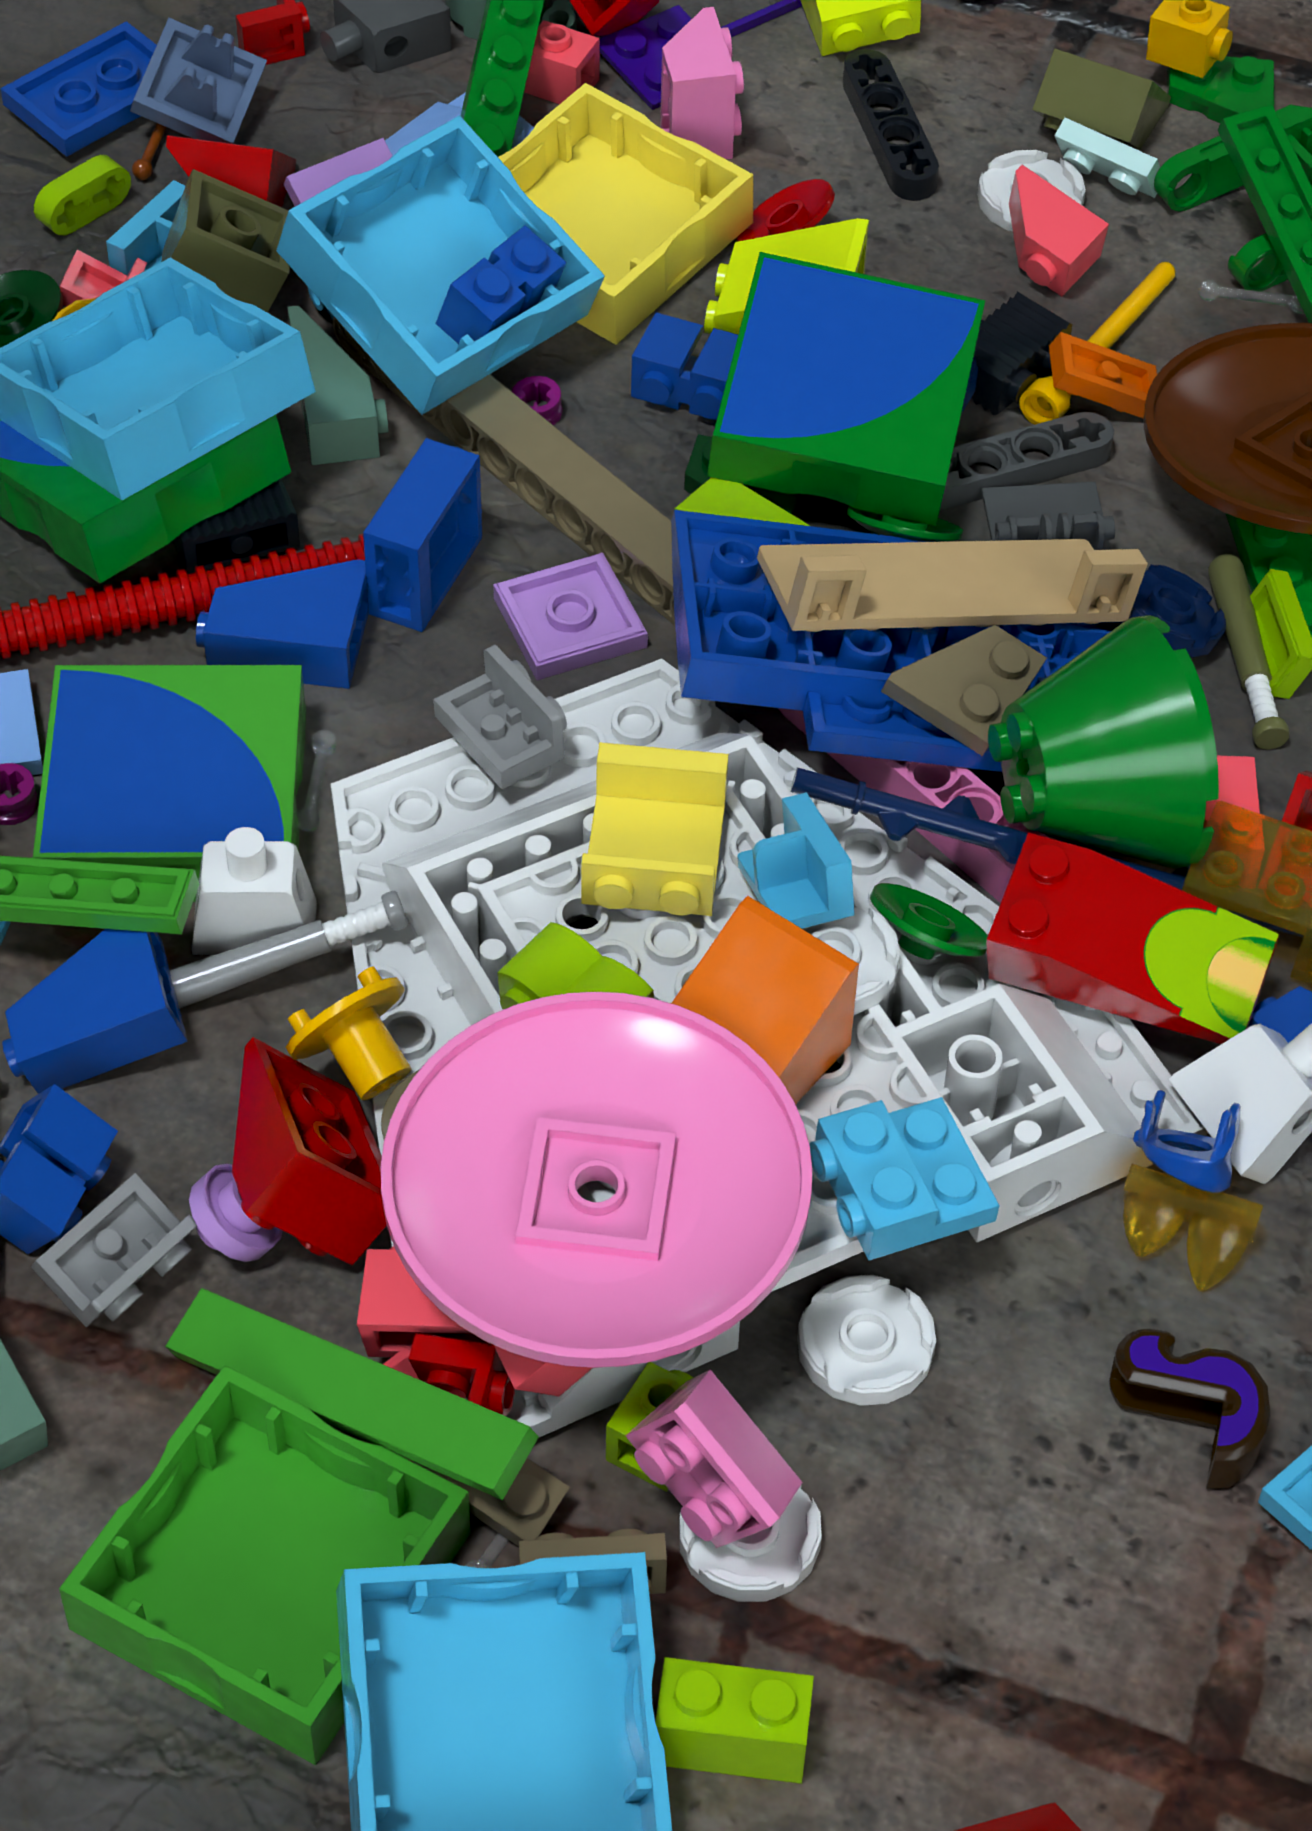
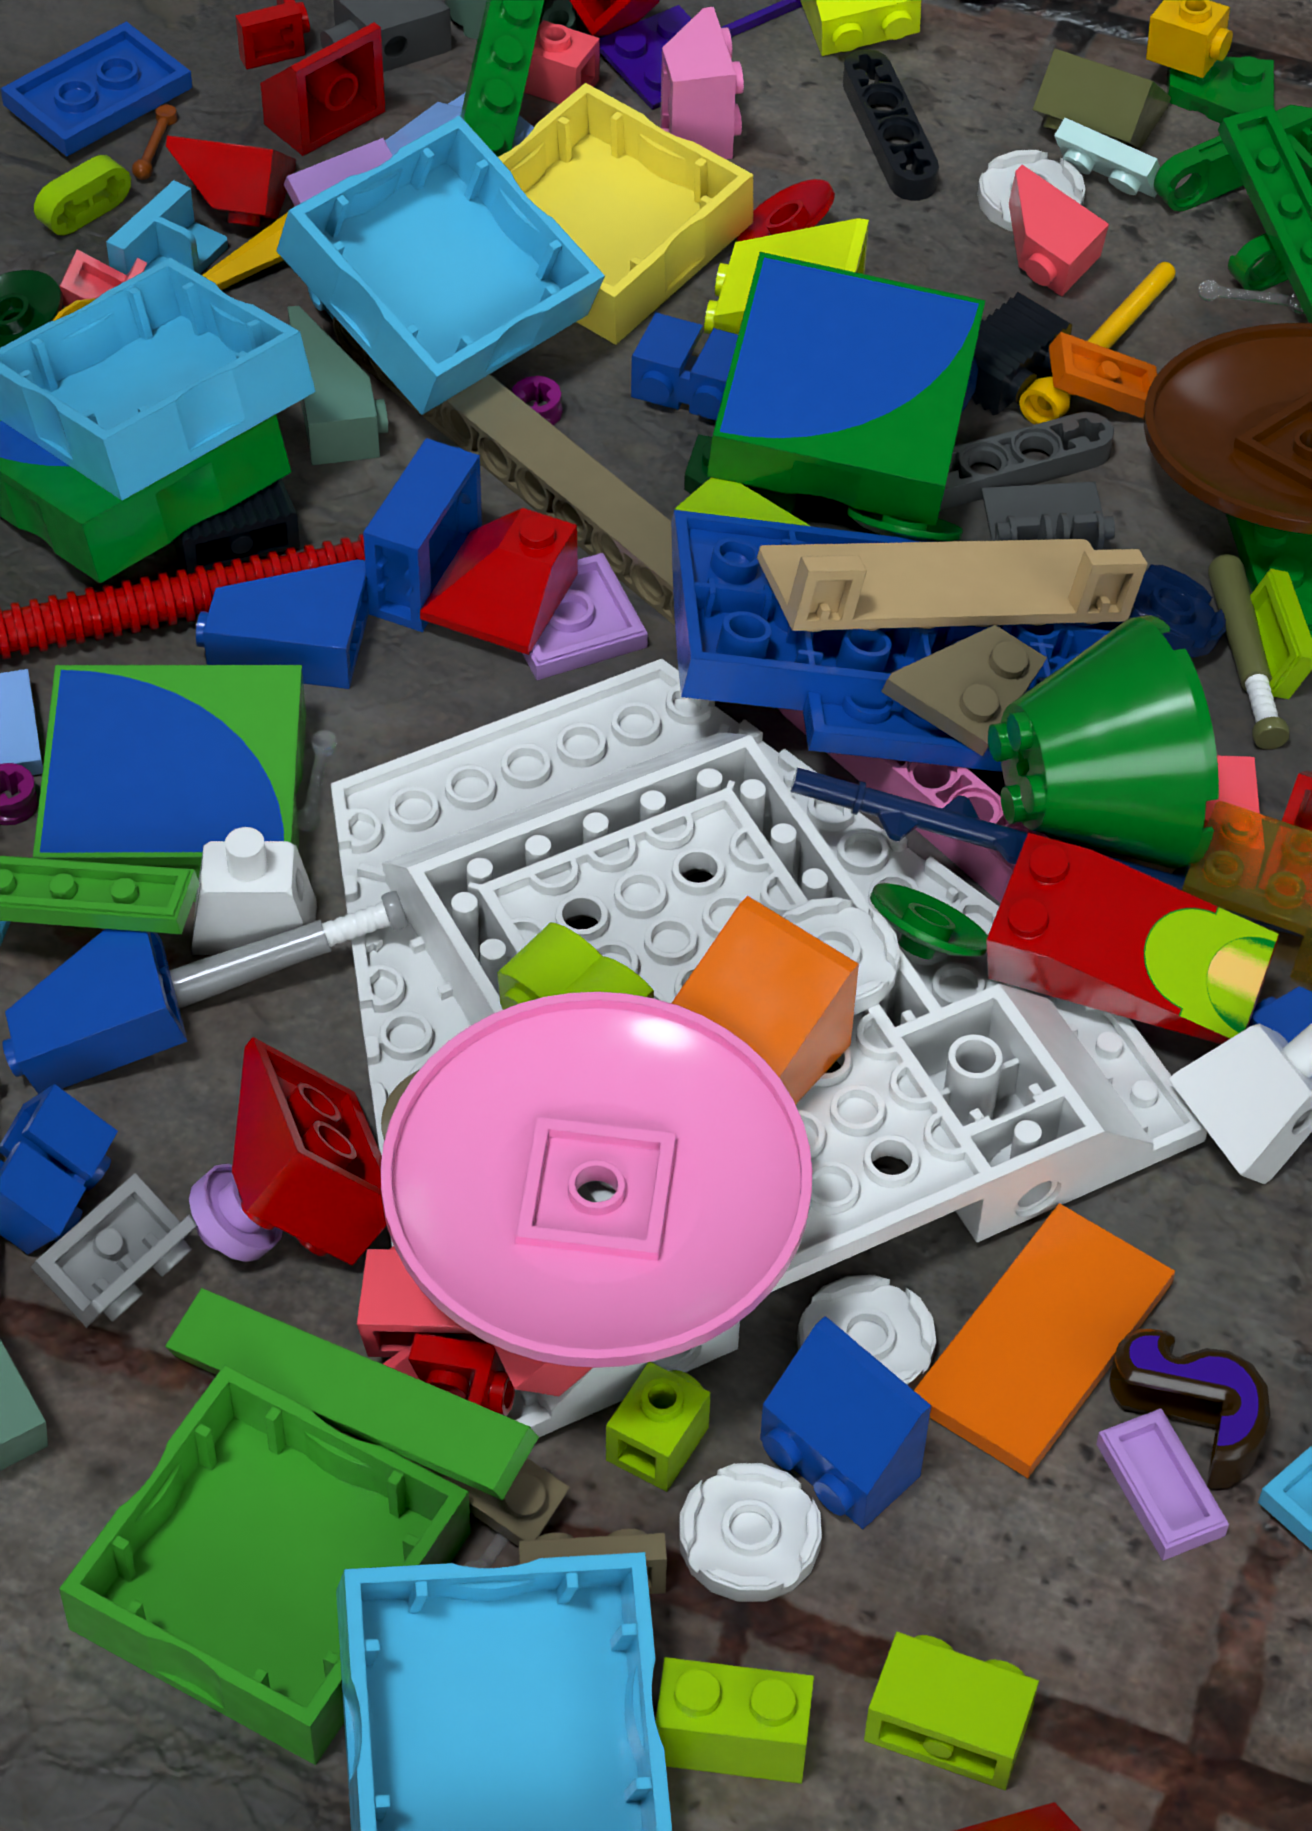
sand blue plate [130,17,267,144] -> none
olive slope [161,169,290,313] -> none
yellow piece [285,966,412,1101] -> none
light grey bracket [433,645,567,790] -> none
blue piece [435,225,567,344] -> none
light yellow panel [581,742,729,916] -> none
bright pink slope [625,1369,803,1548] -> none
medium azure panel [737,792,854,929] -> none
medium azure plate [809,1097,1000,1261] -> none
clear yellow tile [1123,1164,1263,1292] -> none
blue piece [1133,1090,1241,1193] -> none
none -> red slope [260,22,386,156]
none -> red slope [420,508,578,655]
none -> blue slope [760,1316,931,1529]
none -> lime brick [864,1631,1039,1791]
none -> orange tile [914,1203,1175,1478]
none -> lavender tile [1096,1408,1229,1561]

